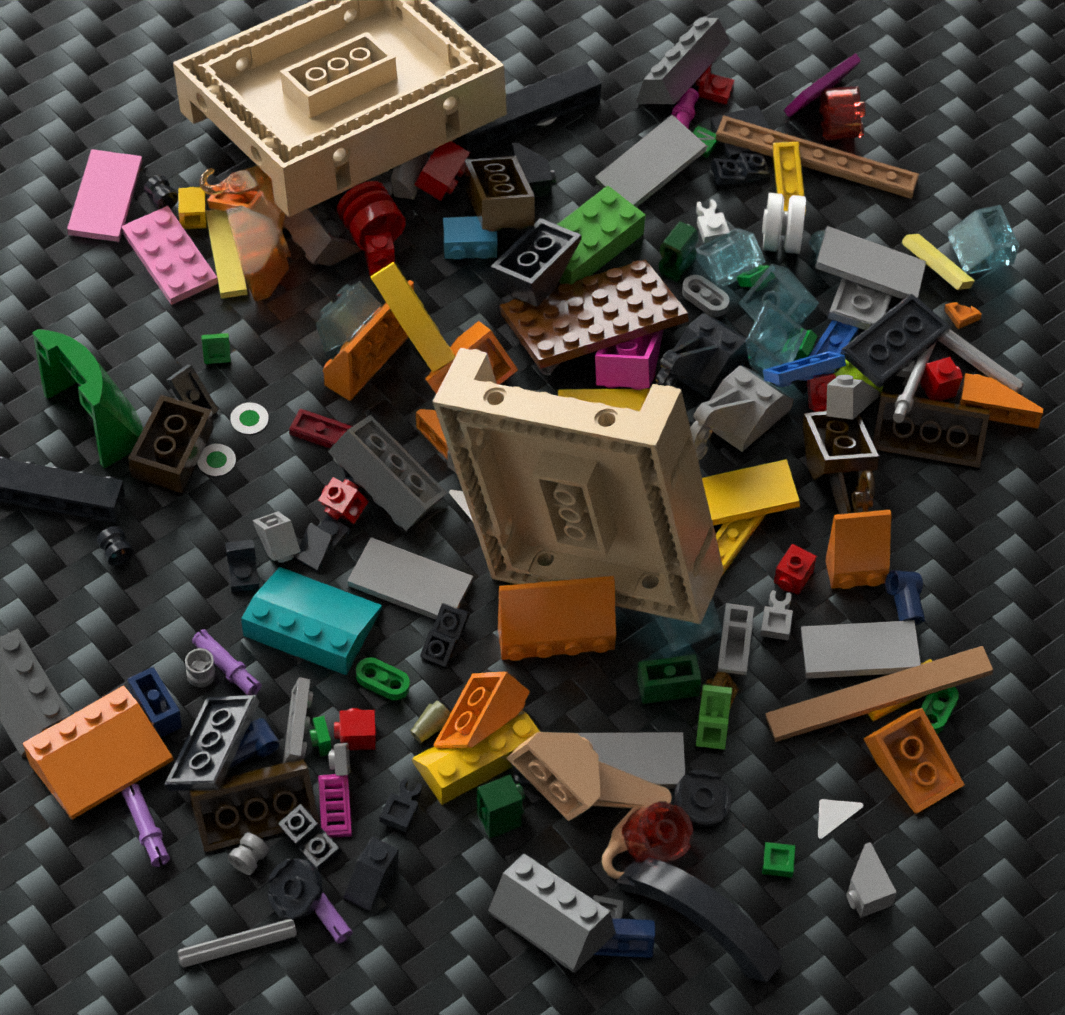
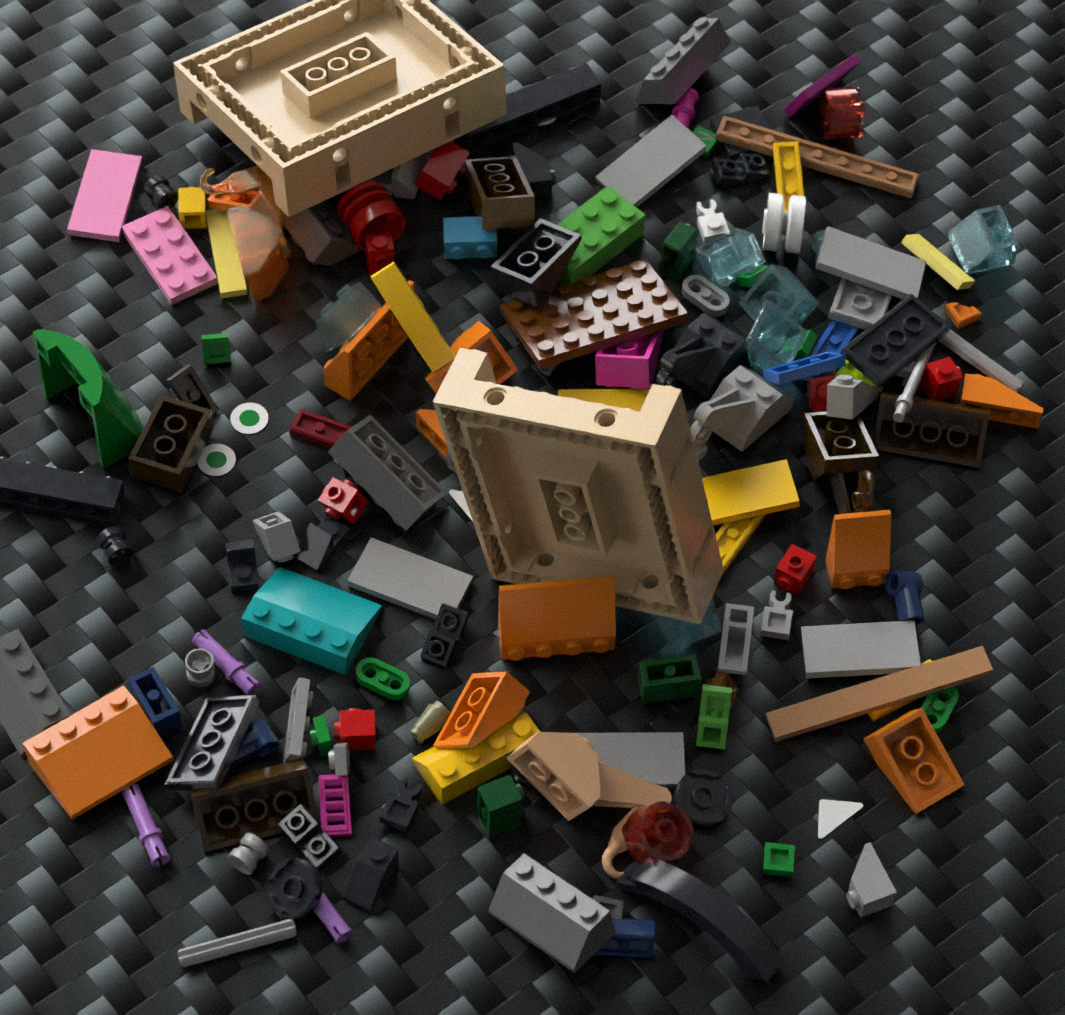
red bracket [695,64,735,105] -> none

